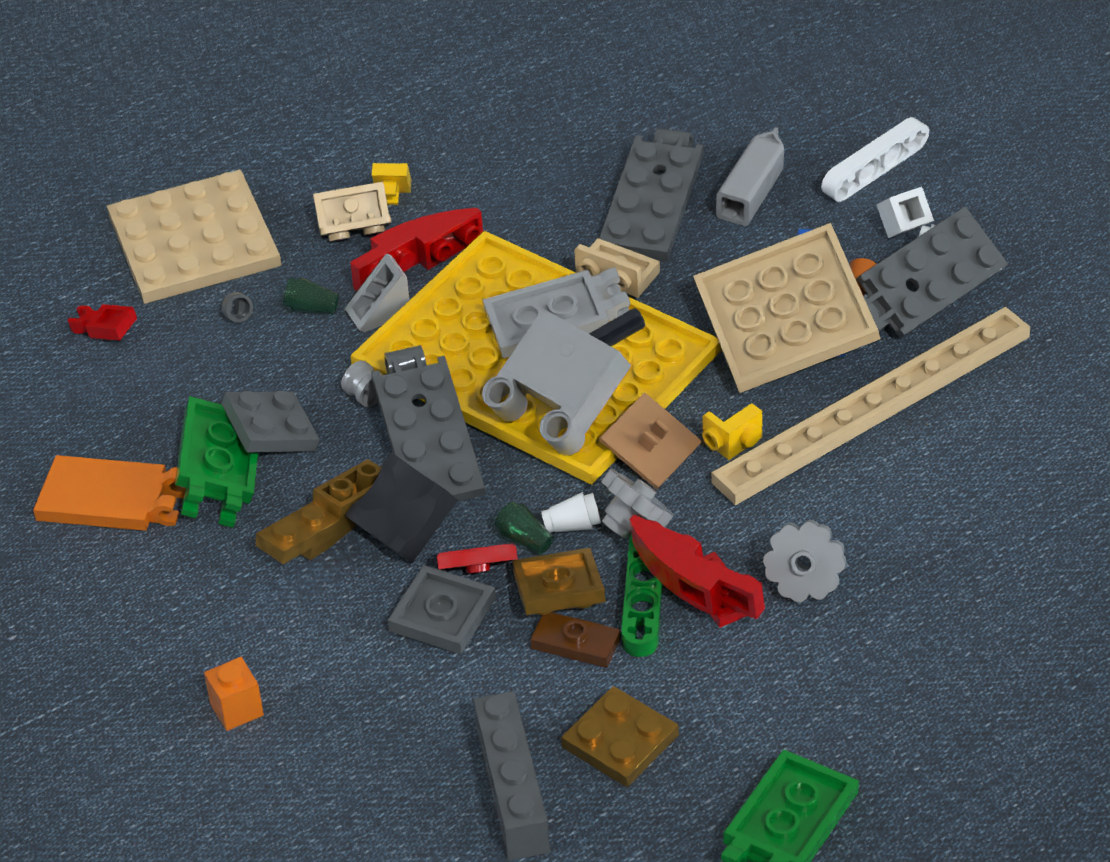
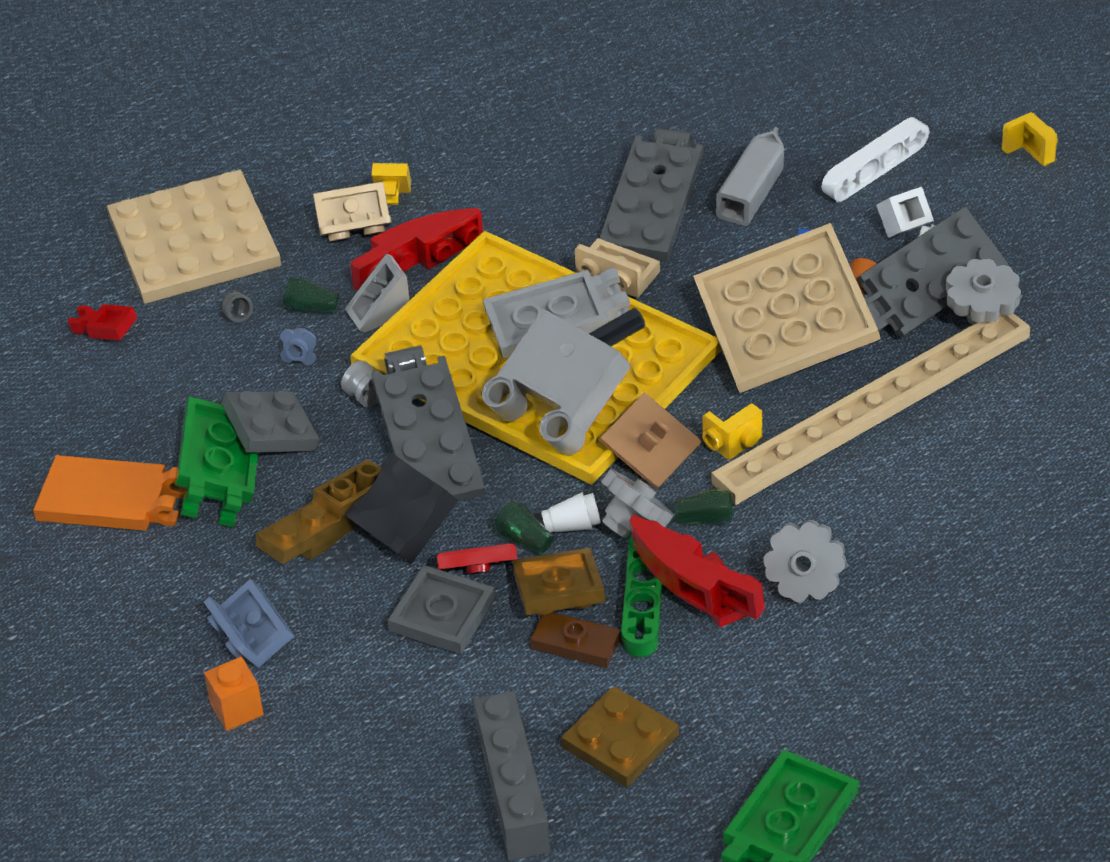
none -> sand blue bracket [204,579,295,668]
none -> sand blue plate [280,328,316,365]
none -> clear green cone [675,487,734,526]
none -> light grey plant [945,259,1021,325]
none -> yellow bracket [1002,112,1057,166]

